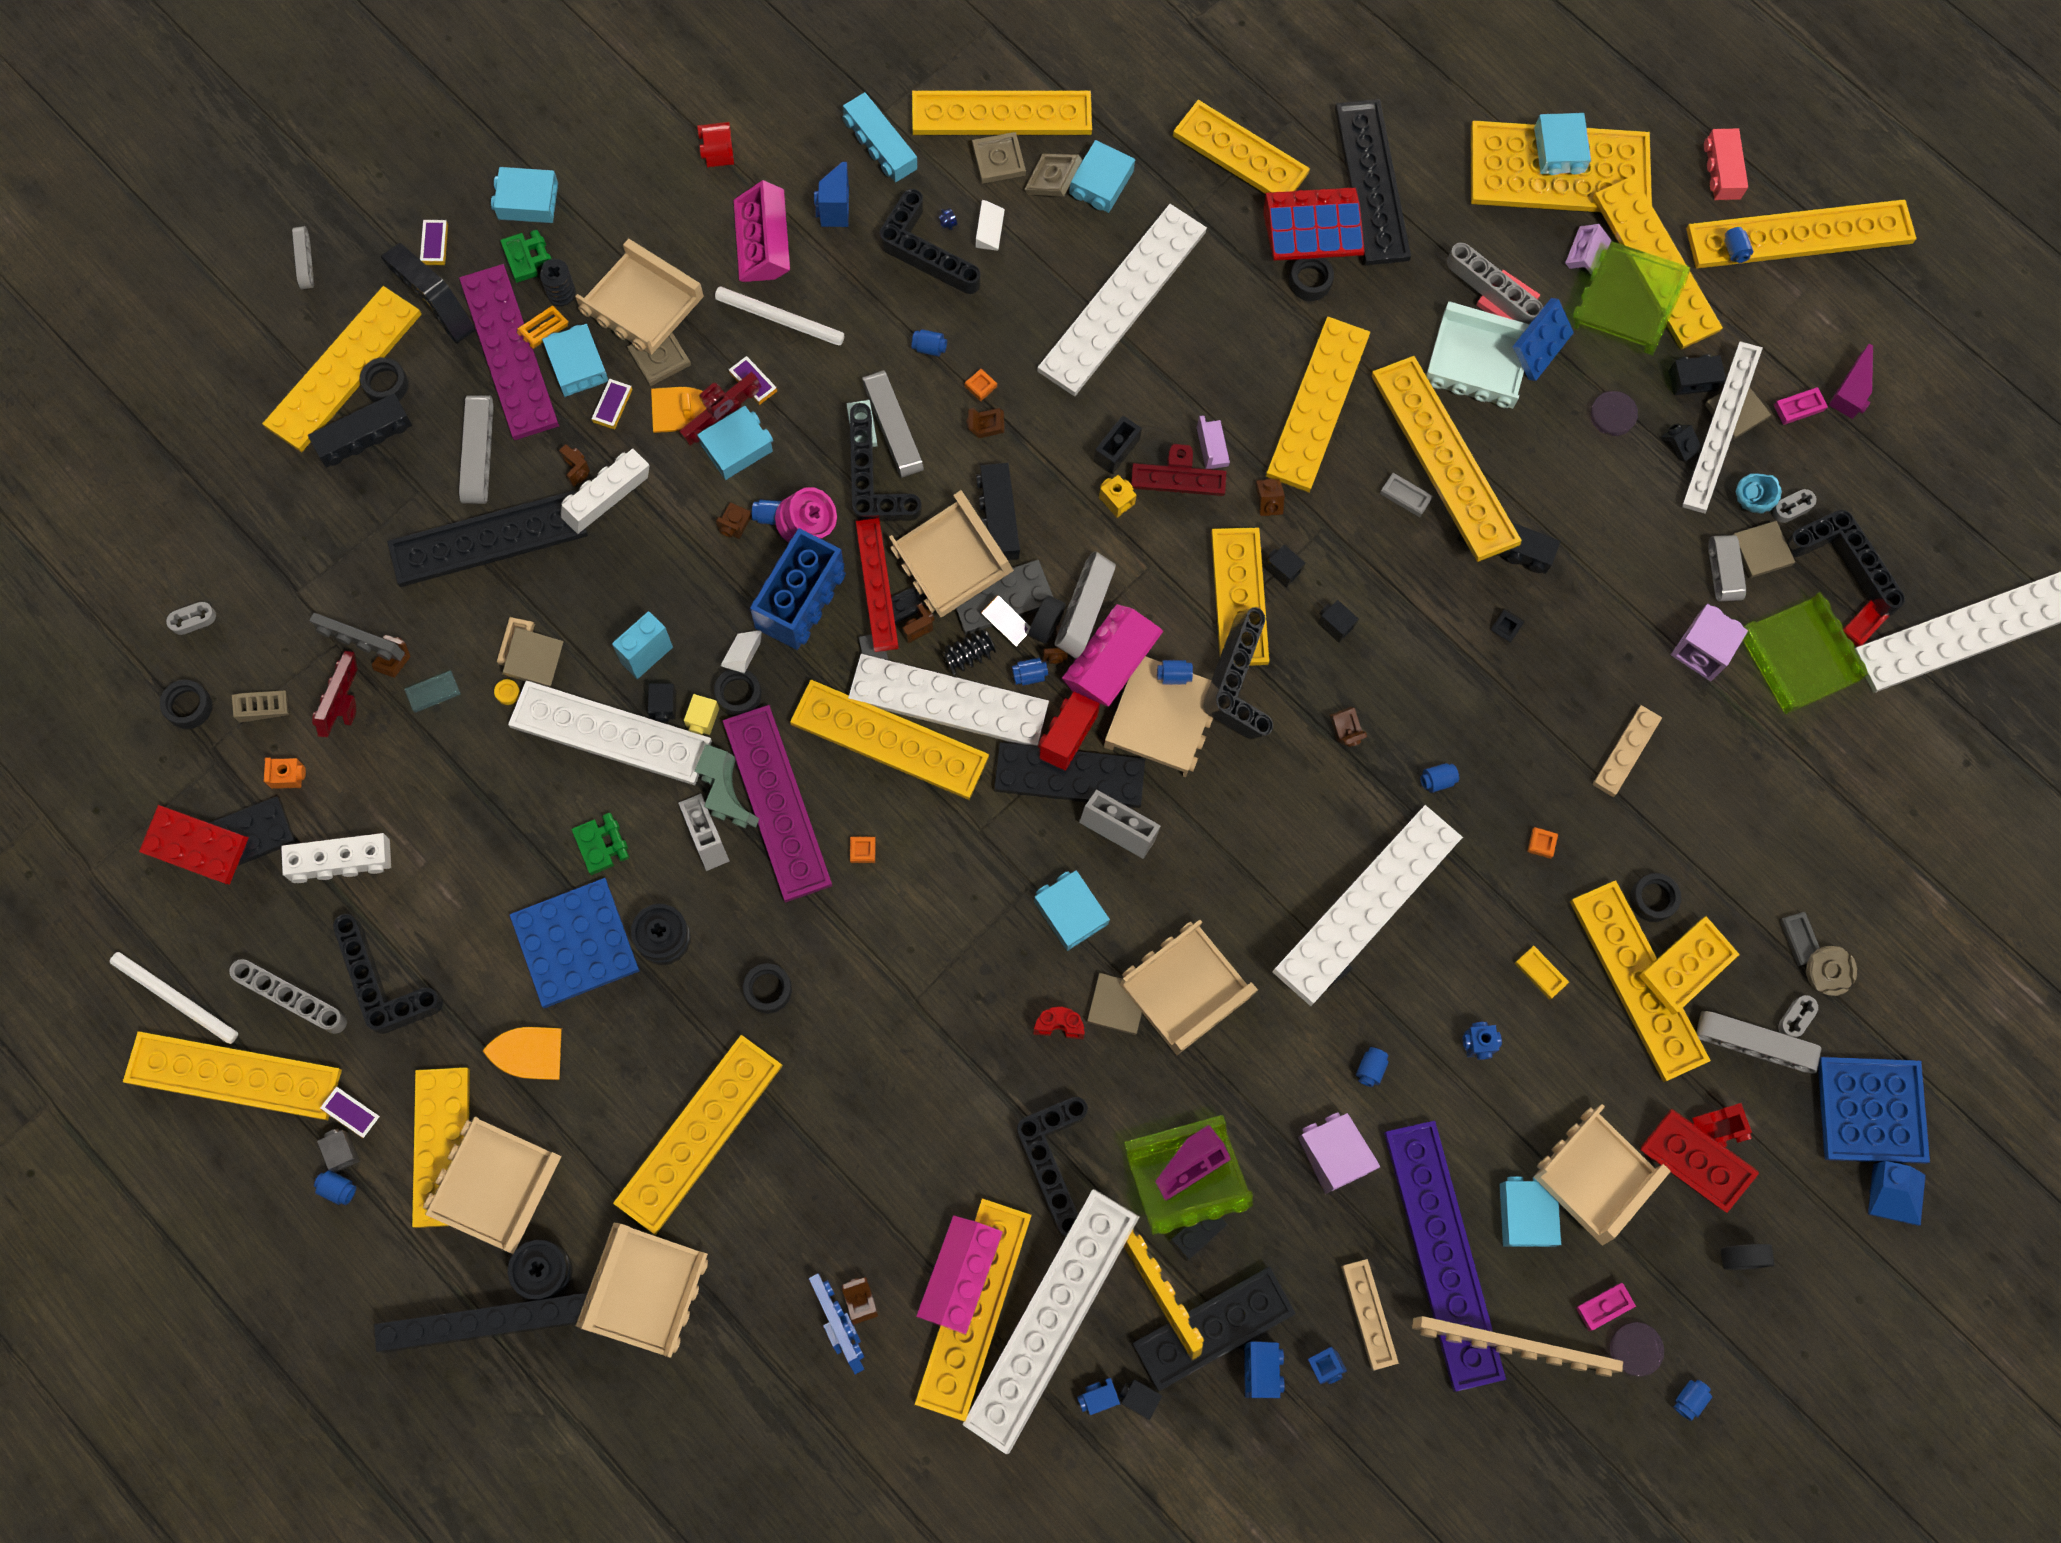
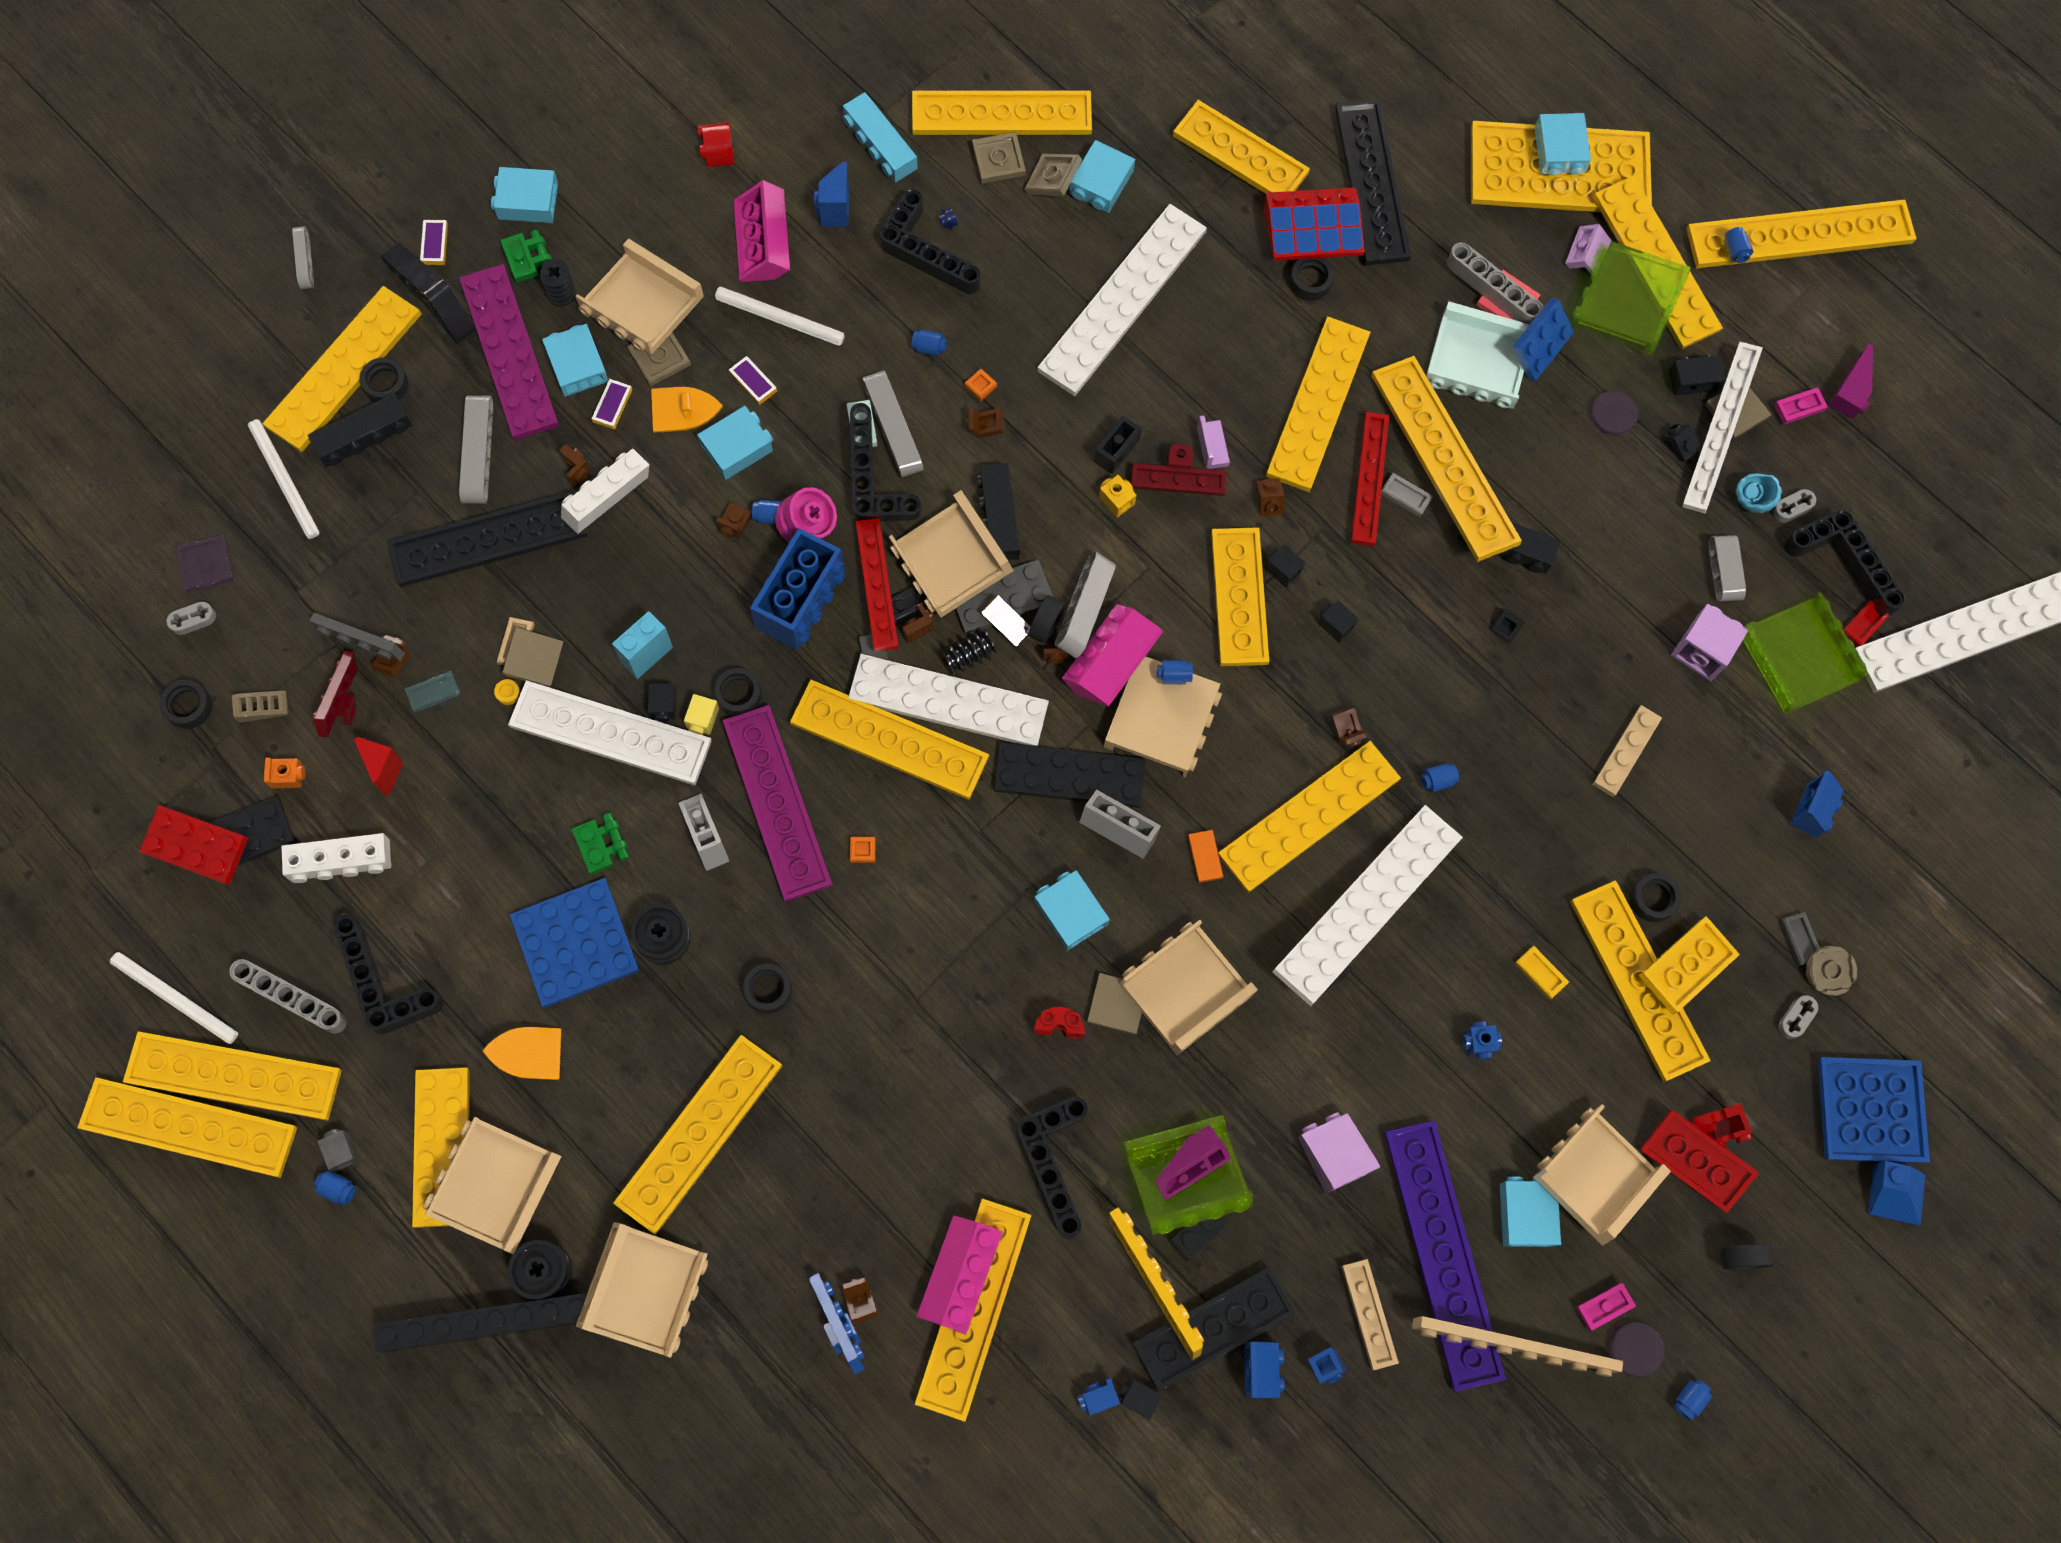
dark purple tile [320,1087,380,1138] -> none
light orange tile [517,305,569,349] -> none
dark red plate [679,371,762,446] -> none
sand green arch [694,744,760,828] -> none
white slope [721,631,762,673] -> none
white plate [963,1189,1139,1454] -> none
white slope [976,200,1005,251] -> none
blue brick [1012,658,1048,686] -> none
red brick [1038,692,1100,771] -> none
black beam [1203,607,1273,739] -> none
blue brick [1356,1047,1389,1087] -> none
orange tile [1527,827,1558,859] -> none
light grey beam [1696,1011,1821,1073] -> none
coral brick [1704,128,1748,200] -> none
dark tan tile [1733,521,1795,578] -> none
none -> yellow plate [77,1077,298,1178]
none -> clear purple tile [175,534,235,592]
none -> white axle [248,419,319,539]
none -> red slope [354,737,404,796]
none -> orange tile [1188,830,1223,883]
none -> yellow plate [1218,741,1401,893]
none -> red plate [1351,412,1389,547]
none -> blue slope [1790,770,1844,838]

